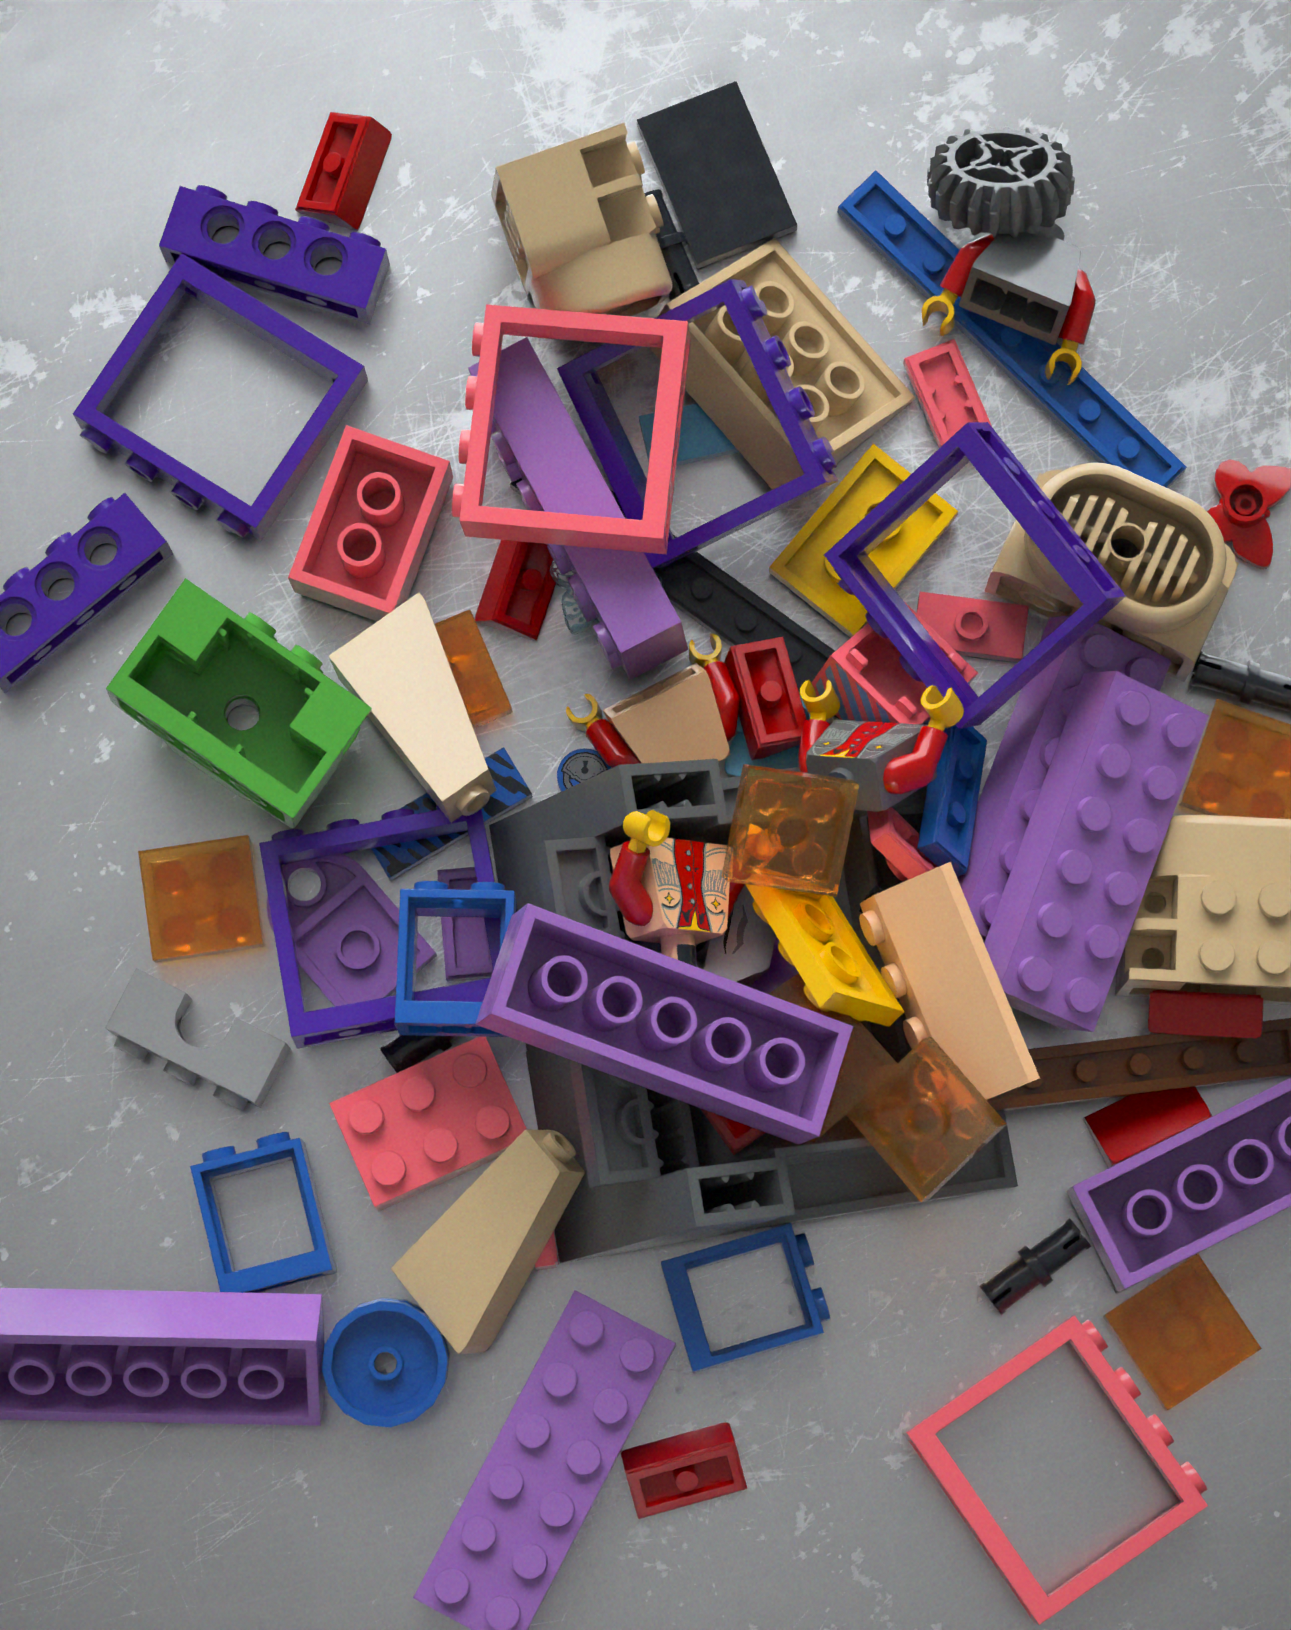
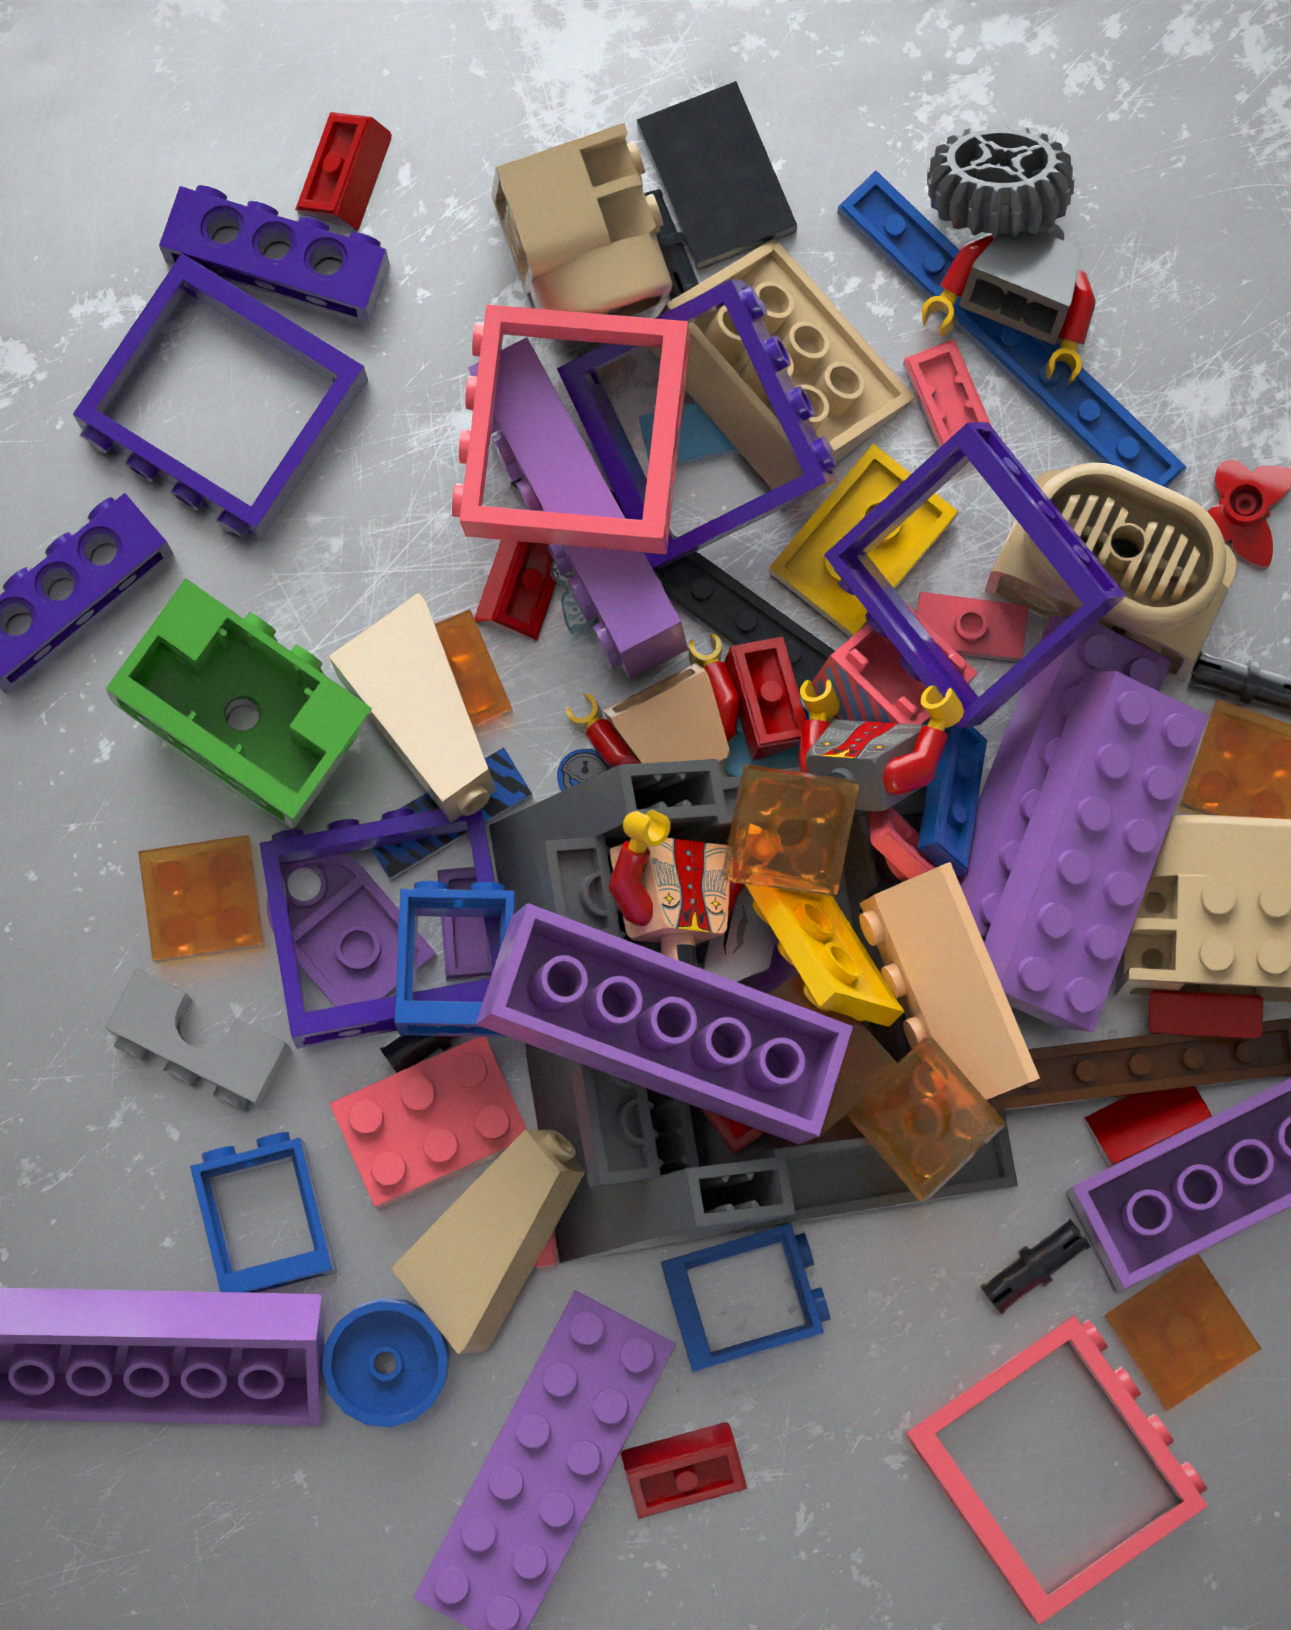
coral brick [288,425,453,621] -> none

